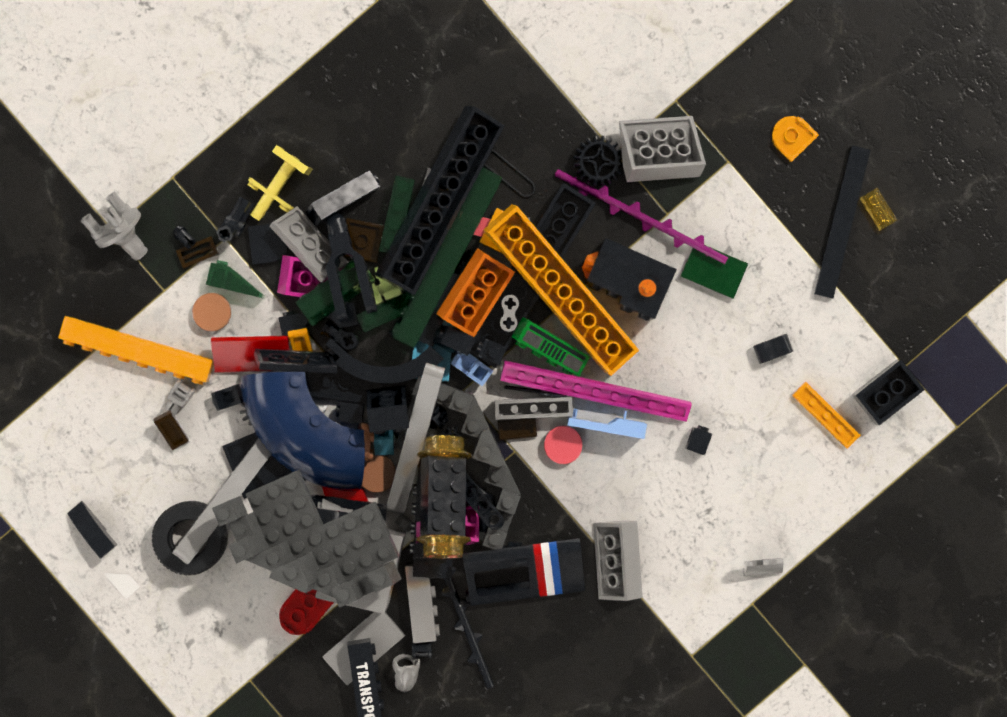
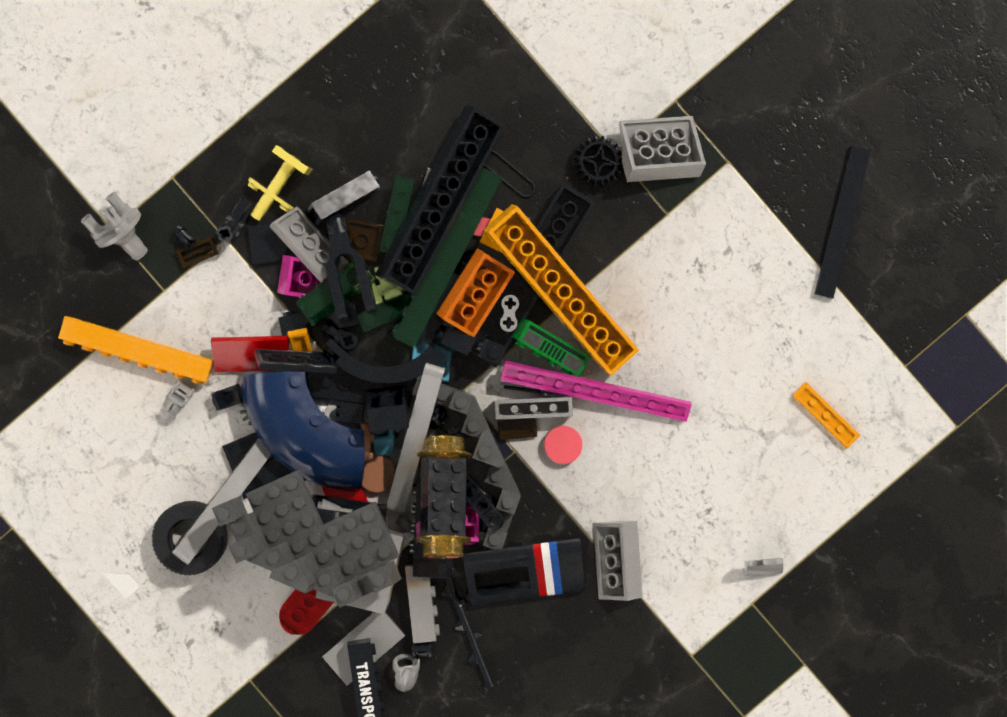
black slope [67,501,118,559] -> none
dark brown tile [153,410,189,450] -> none
nougat tile [192,293,231,331] -> none
clear green slope [206,260,265,299] -> none
light blue brick [450,353,493,386] -> none
magenta plant [555,169,728,264] -> none
light blue piece [567,408,647,439] -> none
black piece [582,238,677,321] -> none
dark green tile [680,245,748,299] -> none
black brick [685,425,712,456] -> none
black axle [753,333,793,364] -> none
light orange tile [772,116,819,162] -> none
black brick [852,359,925,426] -> none
clear yellow plate [860,188,897,230] -> none

